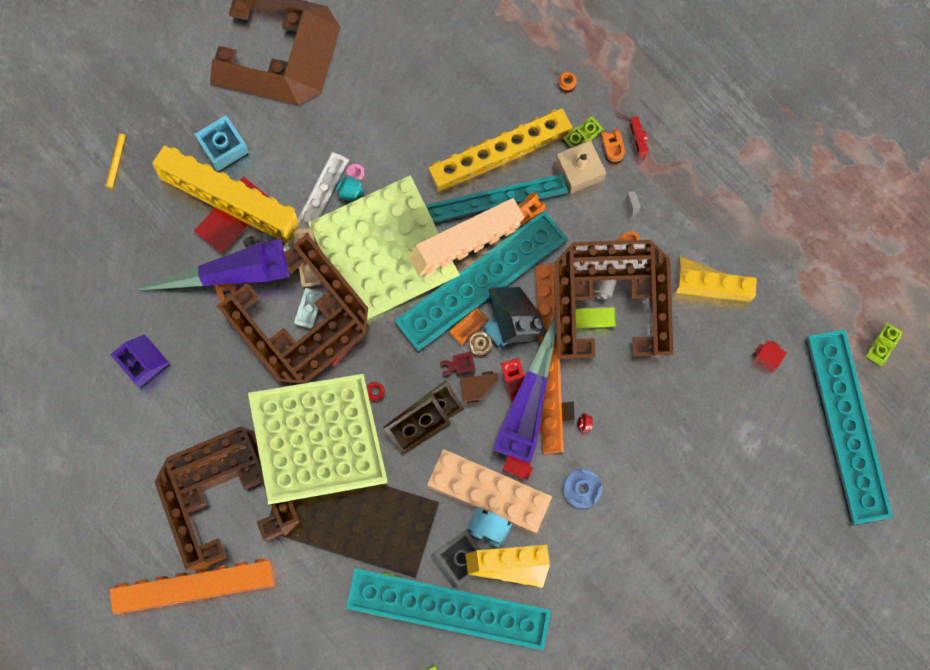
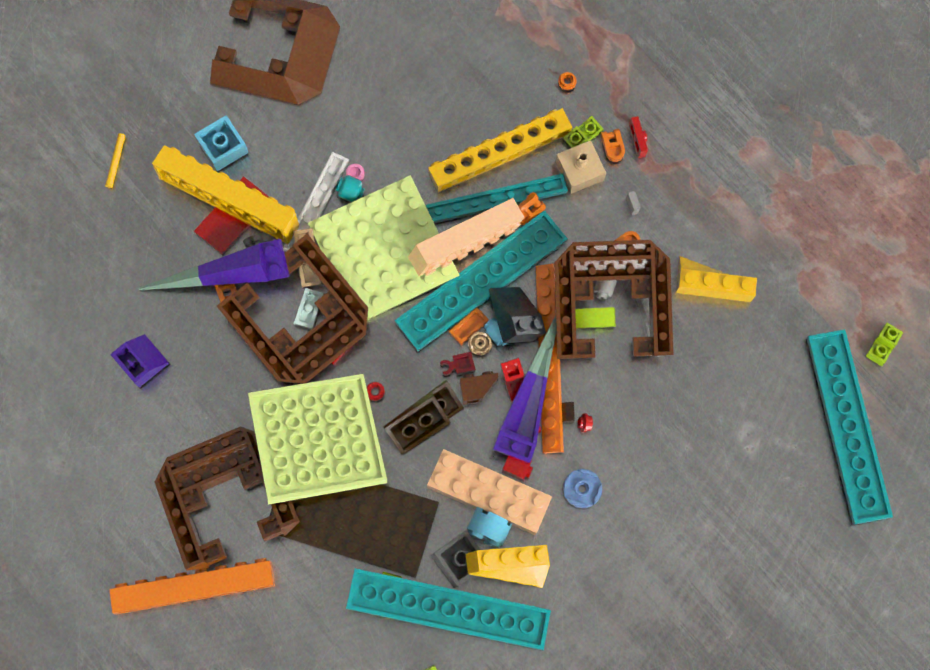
red brick [754,340,787,372] -> none

